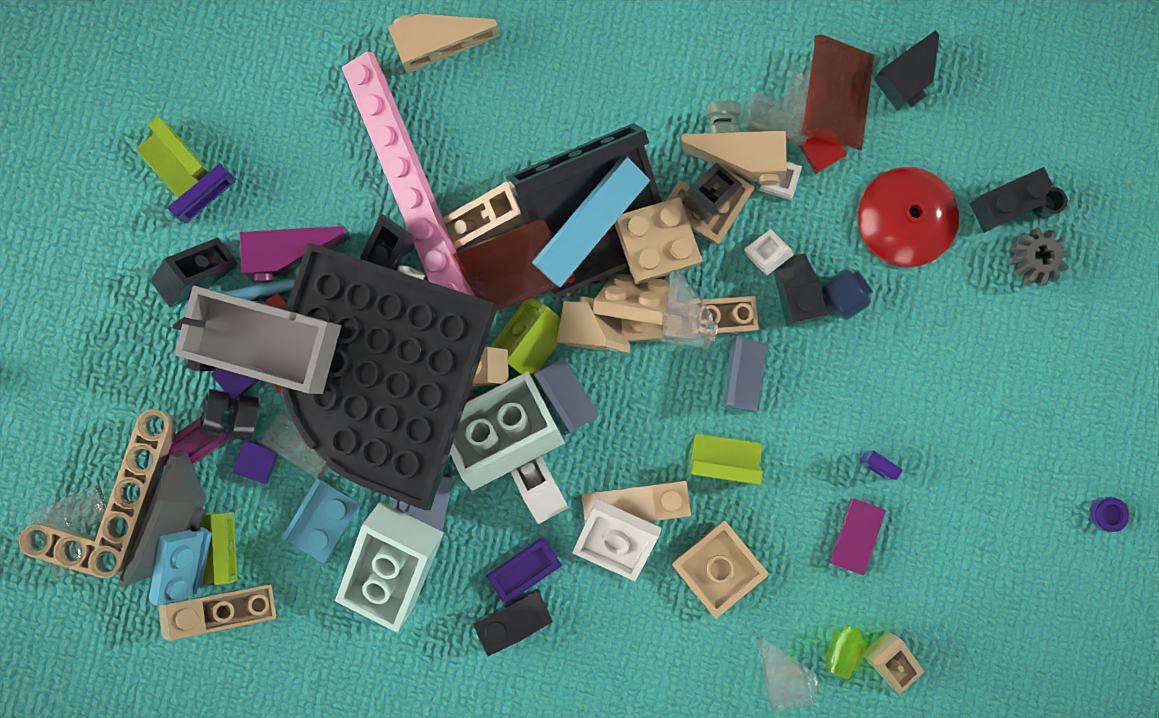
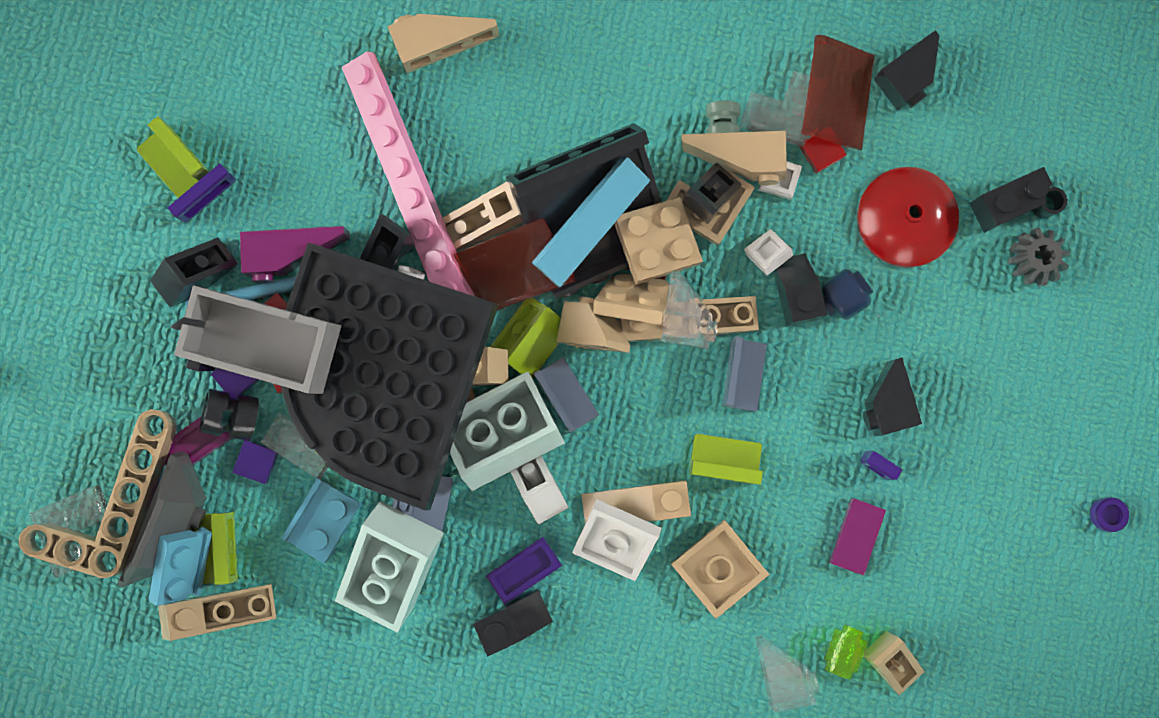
none -> black slope [863,357,922,436]

